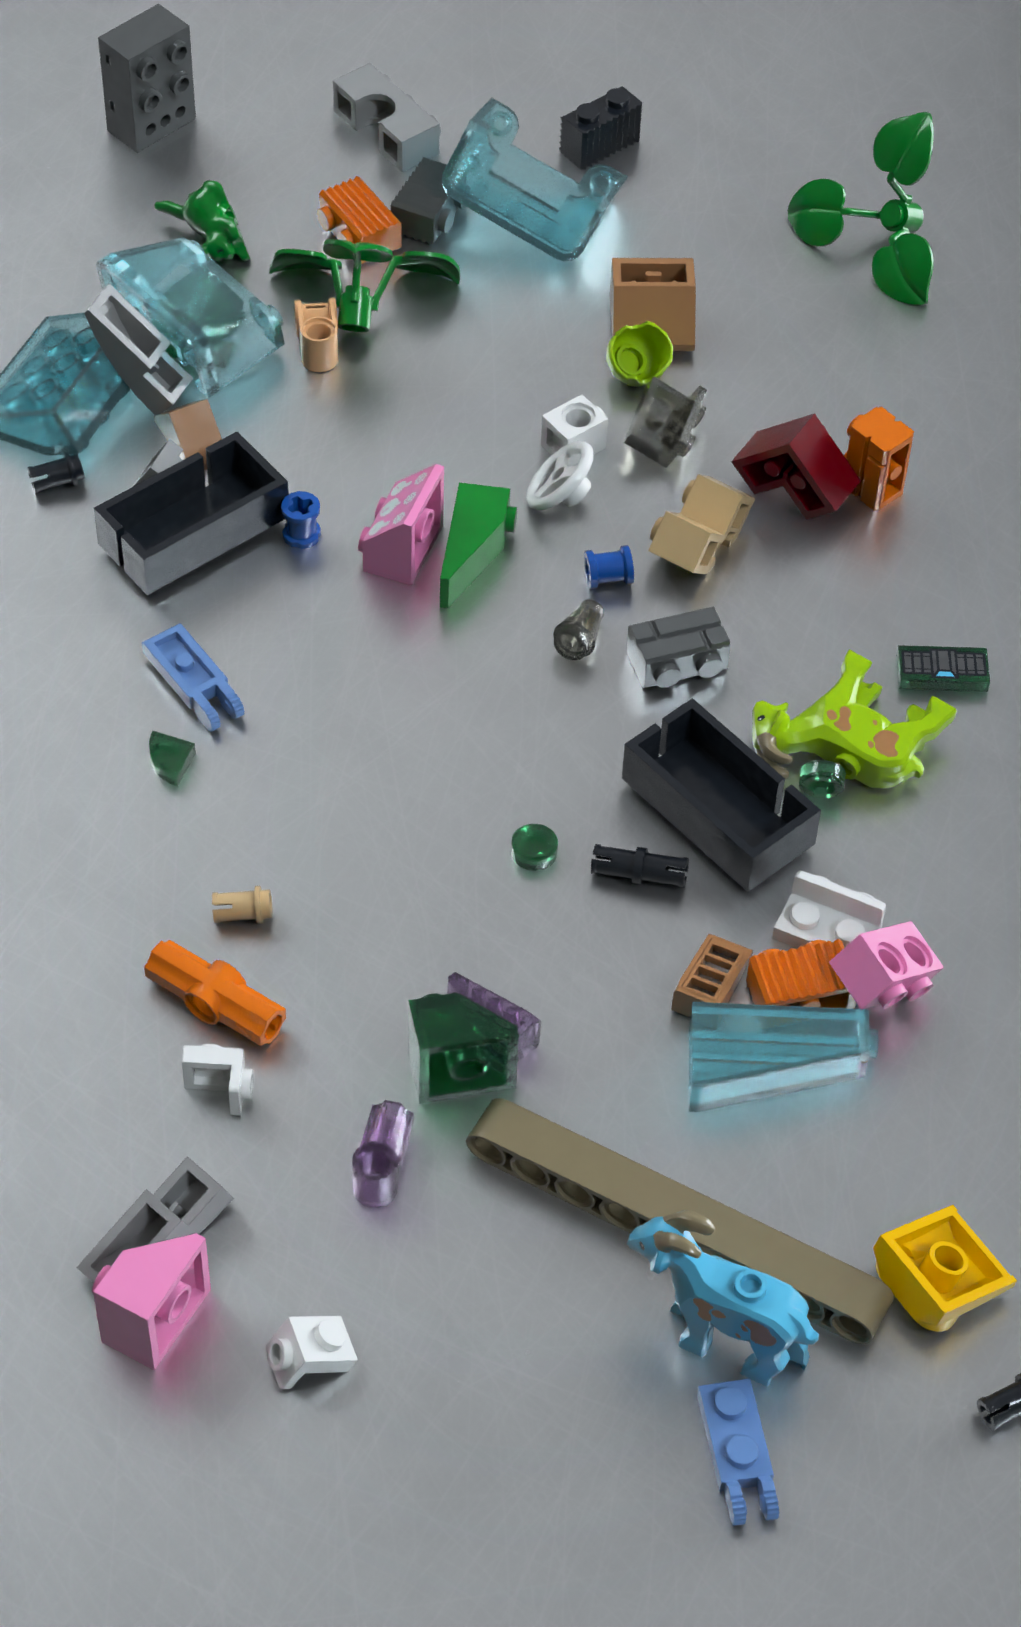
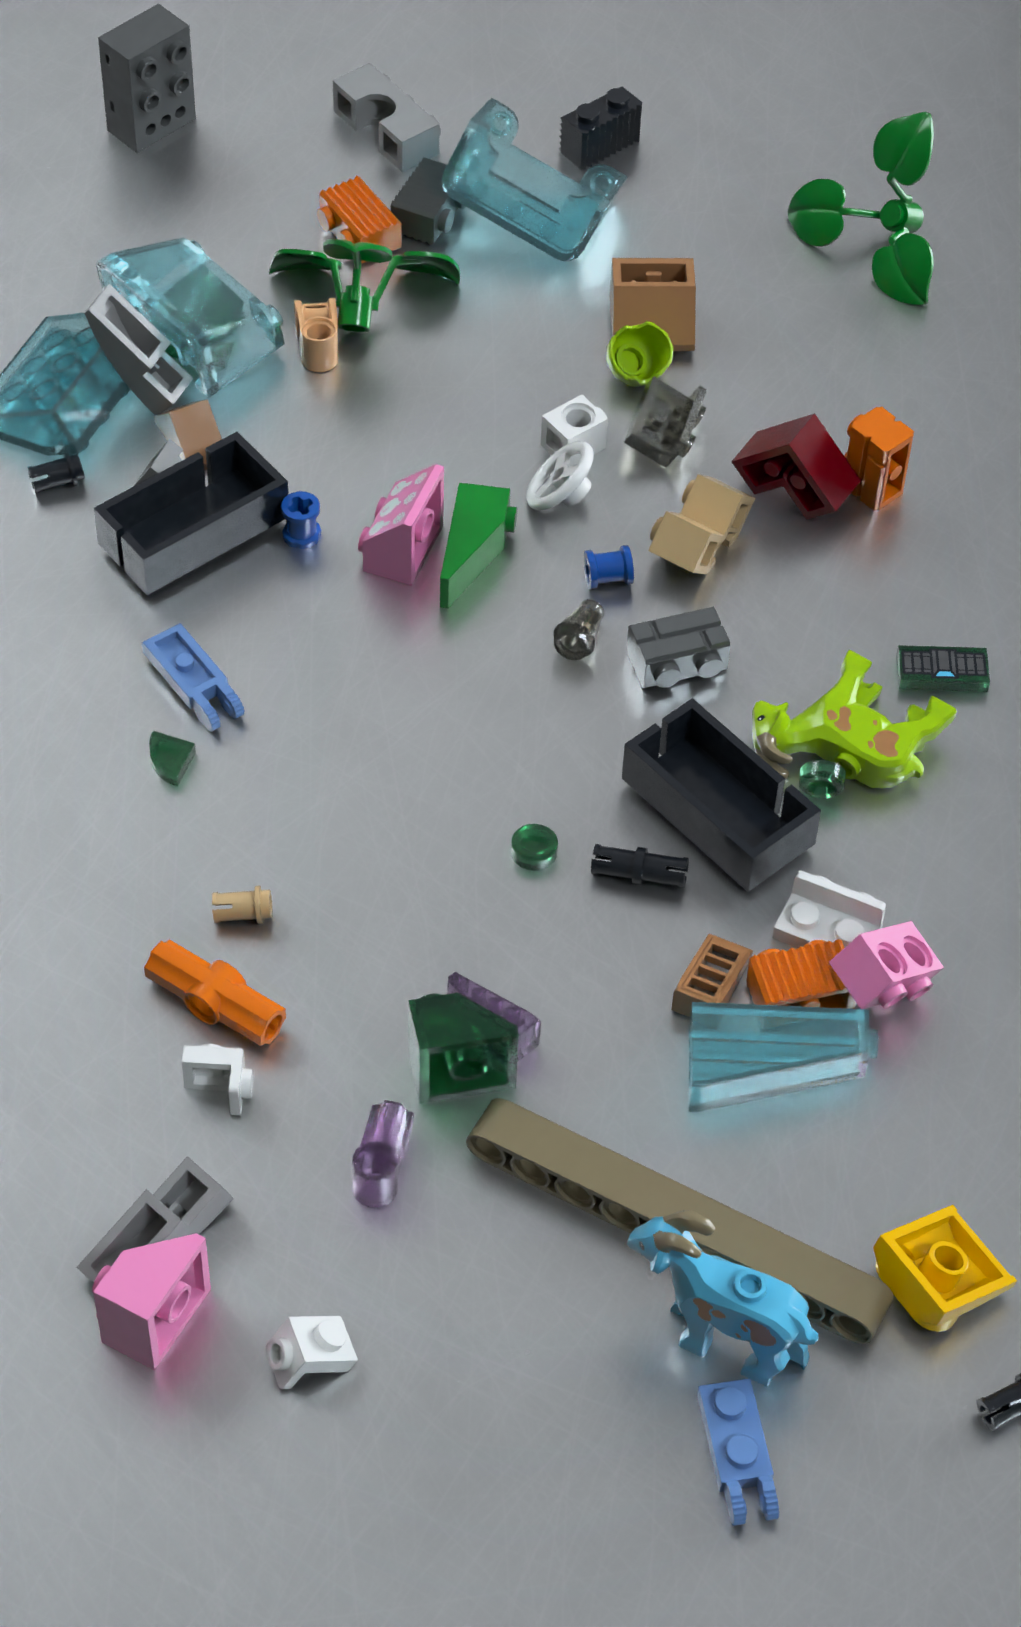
green animal [154,180,250,265] -> none

